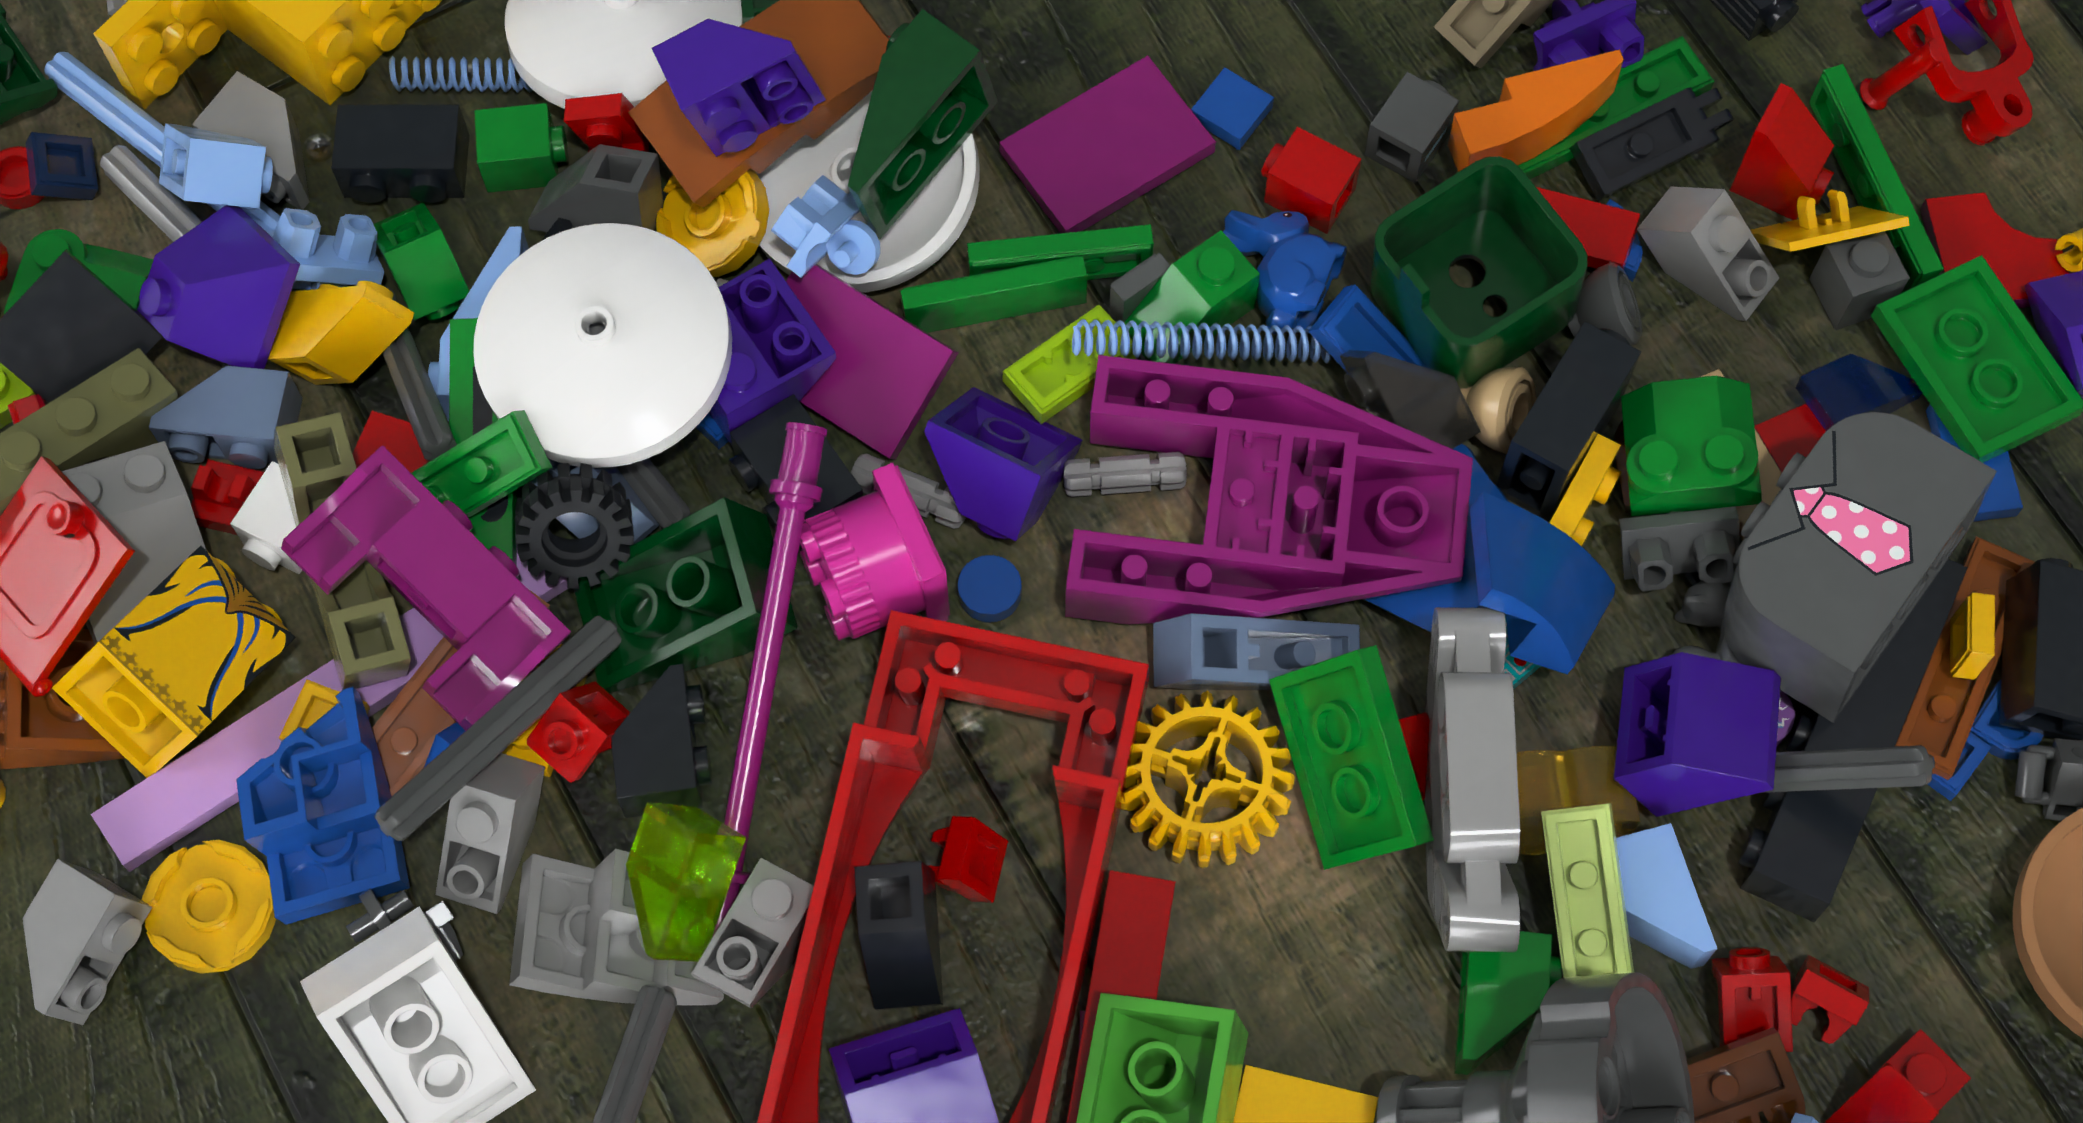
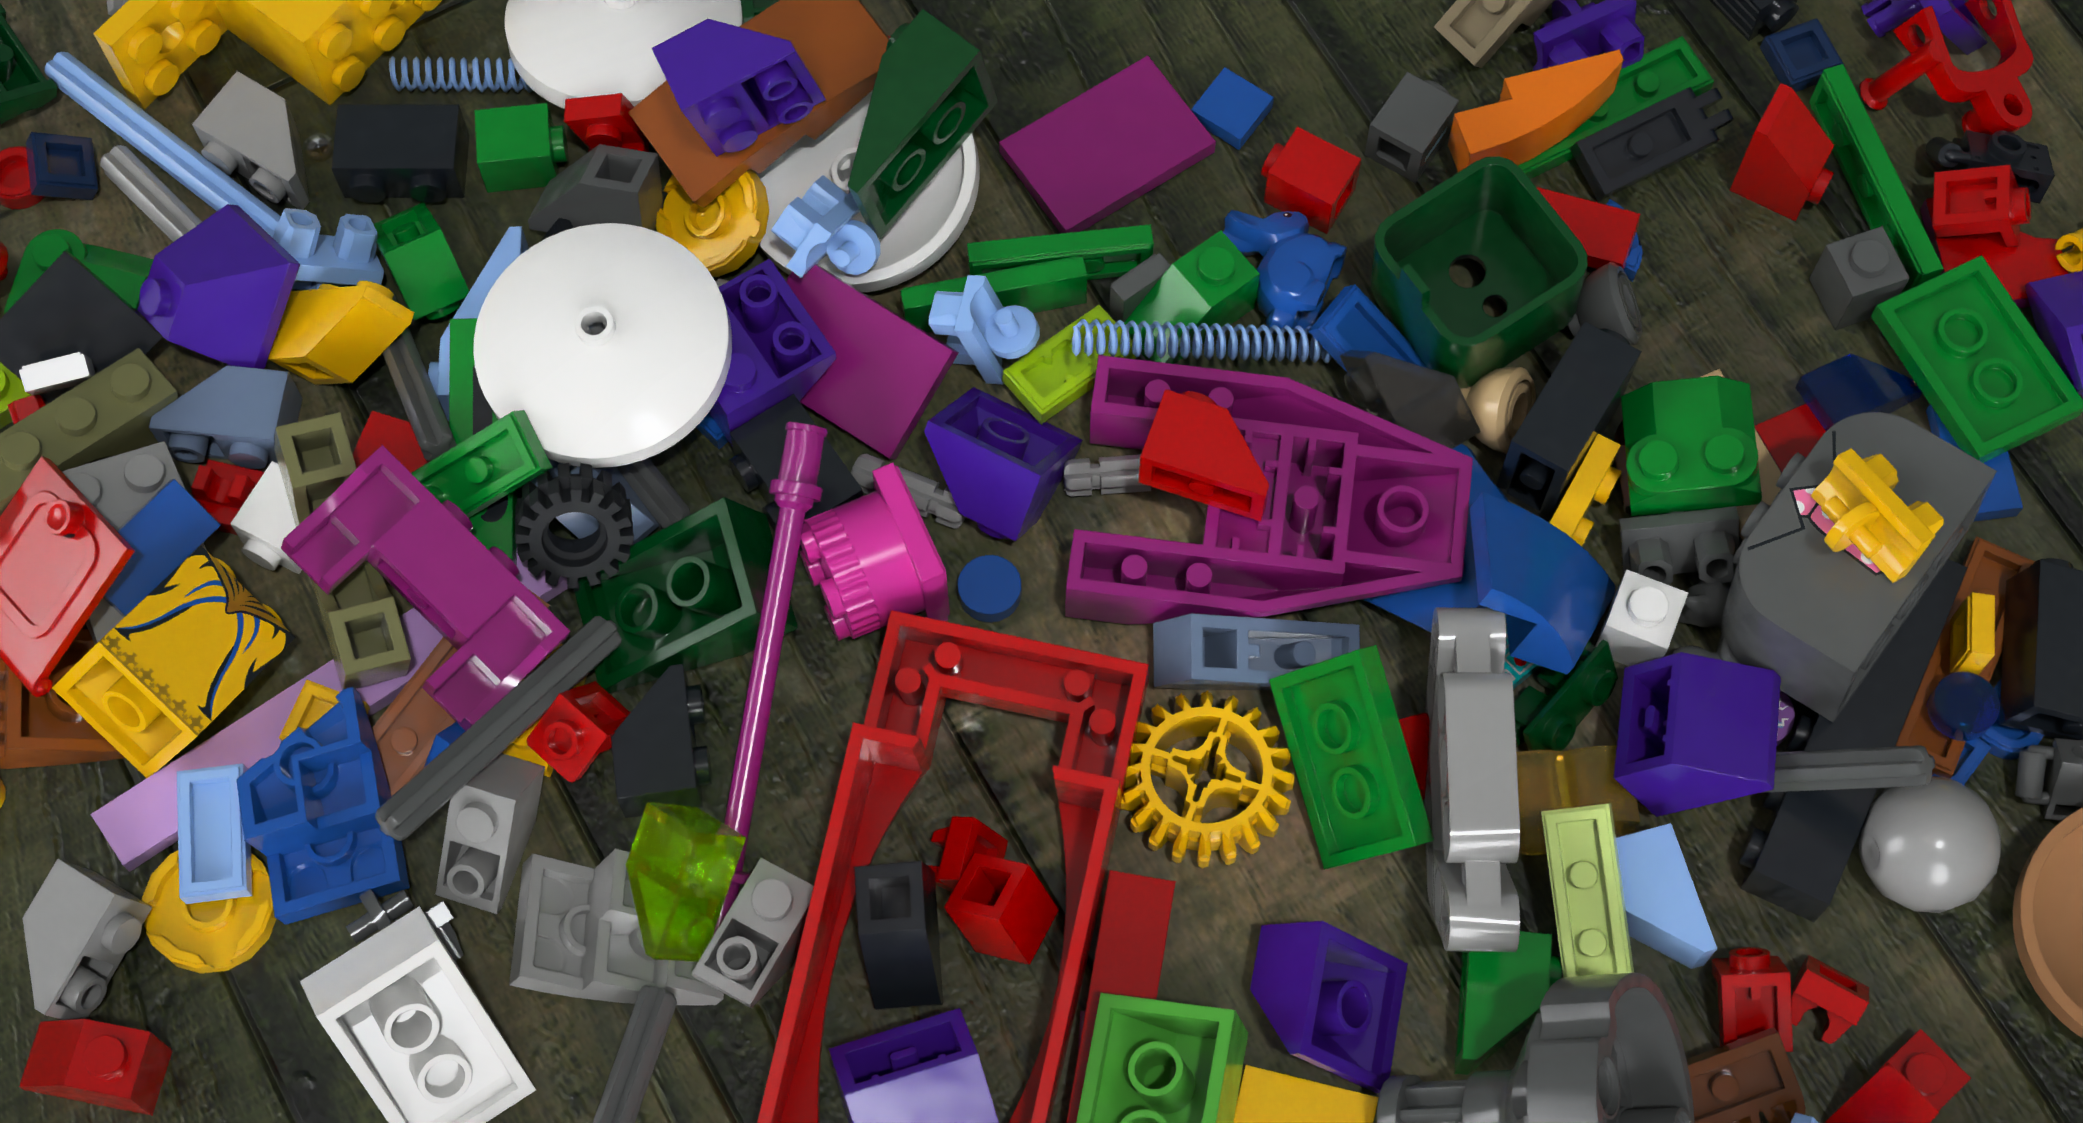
light blue slope [159,123,273,209] -> none
light grey slope [1637,186,1779,321] -> none
yellow piece [1750,189,1910,252] -> none
none -> white tile [19,352,95,395]
none -> red slope [19,1019,173,1116]
none -> blue tile [103,479,221,617]
none -> light blue tile [177,763,252,904]
none -> light blue hips [929,275,1040,385]
none -> red brick [944,853,1059,965]
none -> red slope [1138,389,1269,522]
none -> dark purple slope [1250,921,1408,1093]
none -> dark green hinge [1514,640,1618,770]
none -> white brick [1595,569,1688,666]
none -> dark blue tile [1760,18,1845,92]
none -> yellow hips [1811,448,1944,583]
none -> light grey piece [1858,776,2001,913]
none -> black piece [1926,130,2055,204]
none -> clear blue tile [1928,672,2000,741]
none -> red bracket [1932,165,2031,247]

